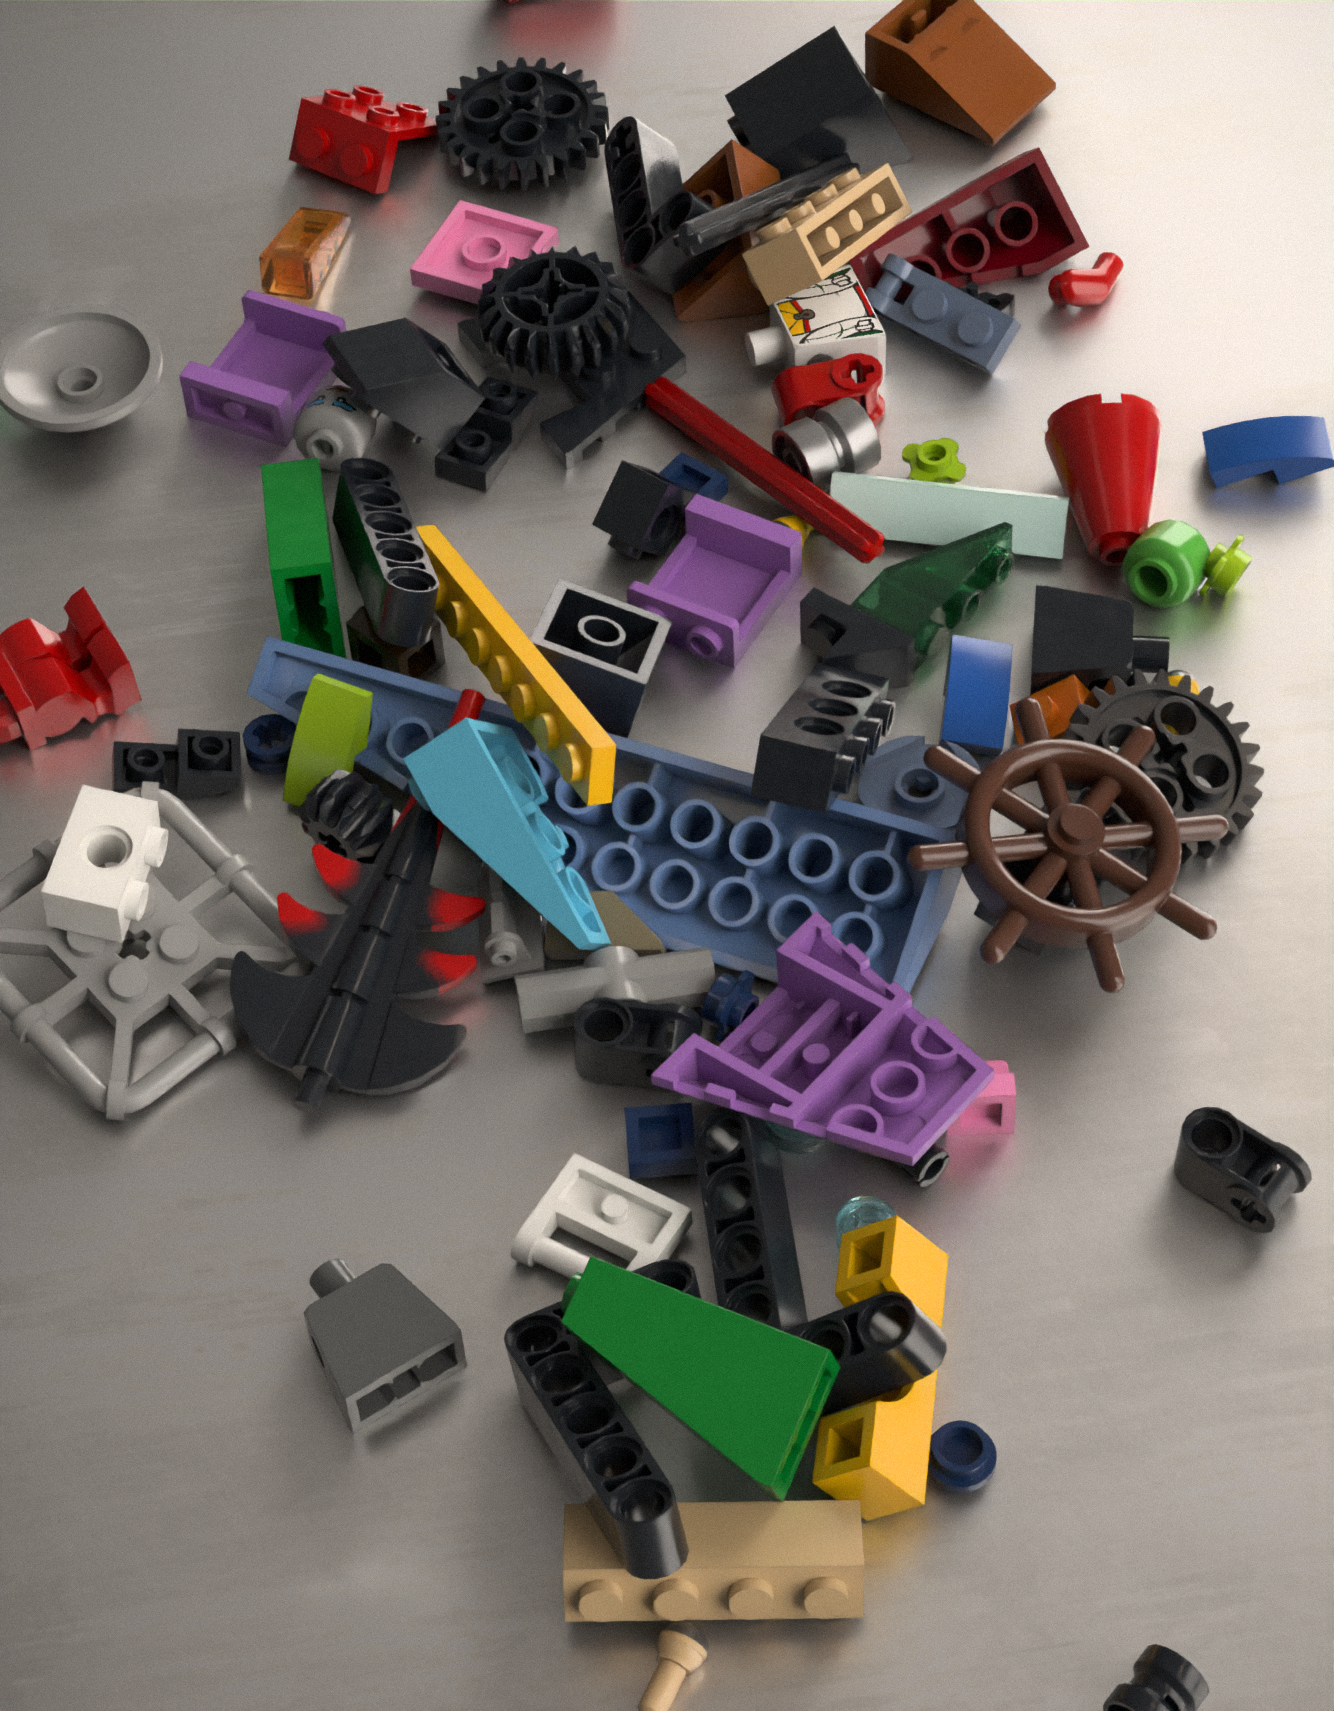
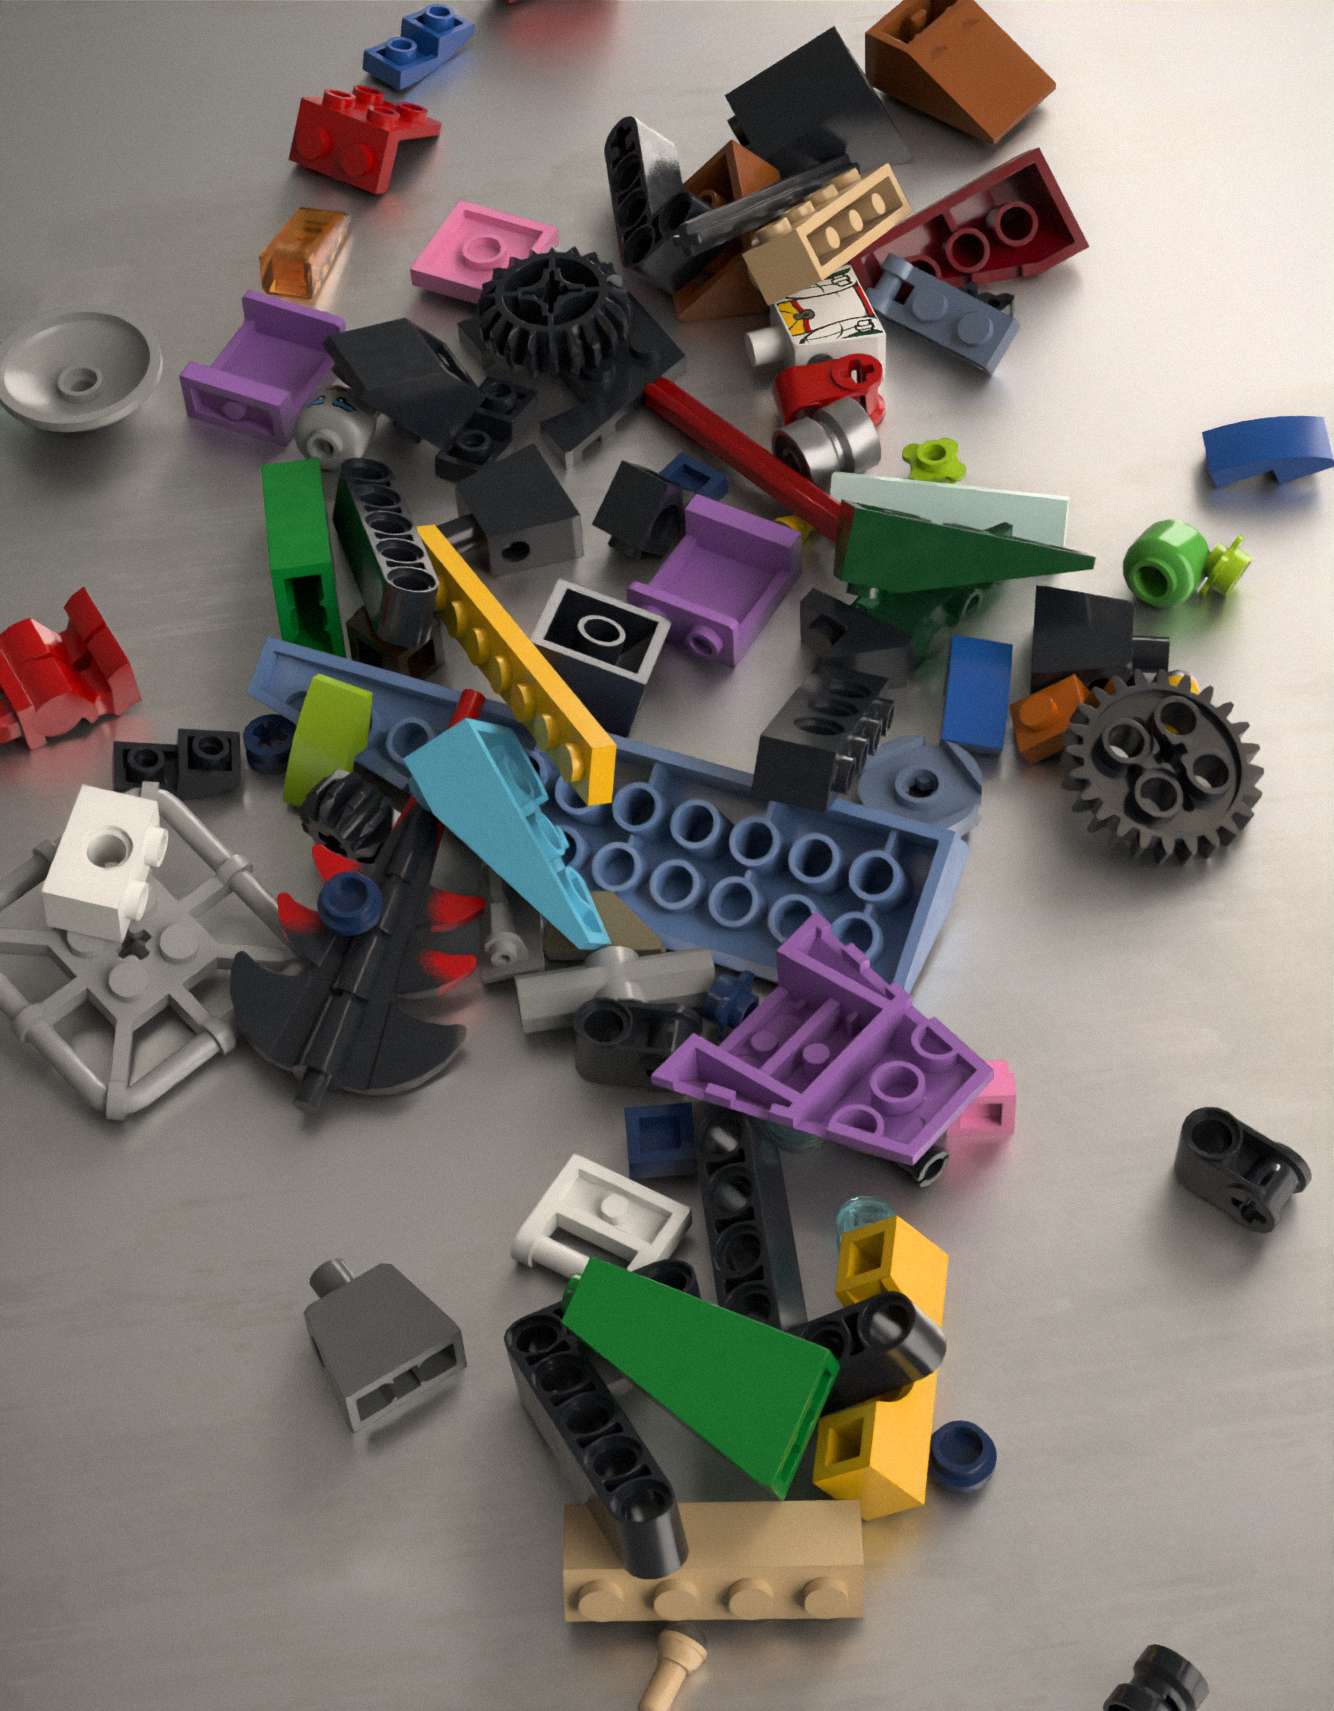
black gear [435,57,610,190] -> none
reddish brown brick [907,697,1228,993] -> none
red cone [1044,393,1162,566] -> none
arm [1048,252,1124,307] -> none
none -> dark blue plate [317,872,384,936]
none -> blue slope [362,4,475,90]
none -> black torso [436,444,584,577]
none -> dark green wedge [833,499,1096,600]

